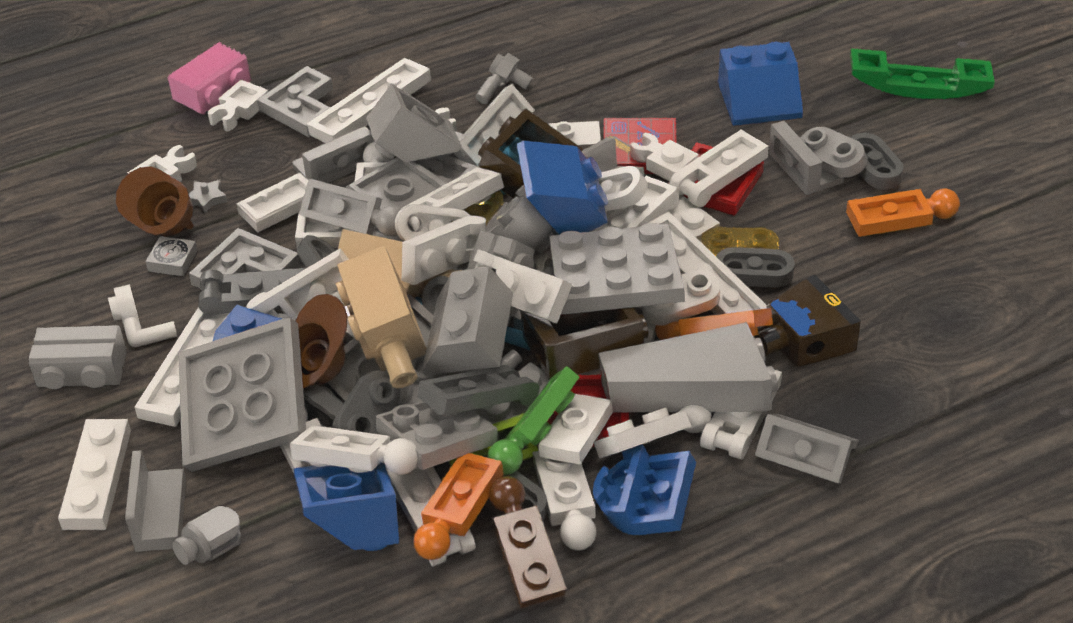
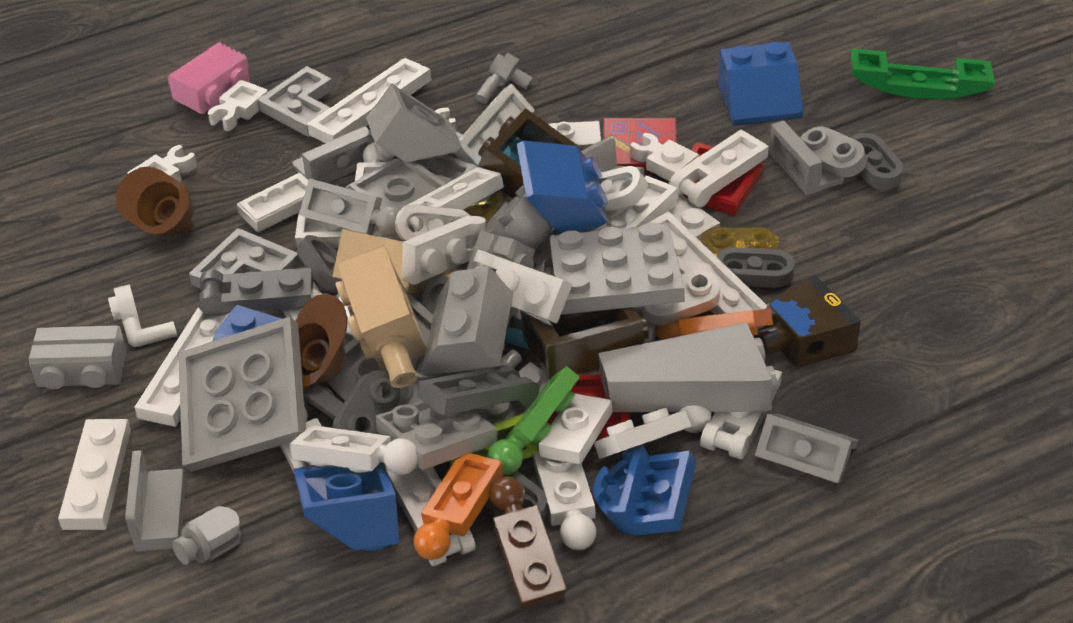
light grey tile [146,236,198,276] -> none
light grey piece [189,180,228,213] -> none
white plate [246,248,349,321] -> none
orange plate [846,188,960,237] -> none

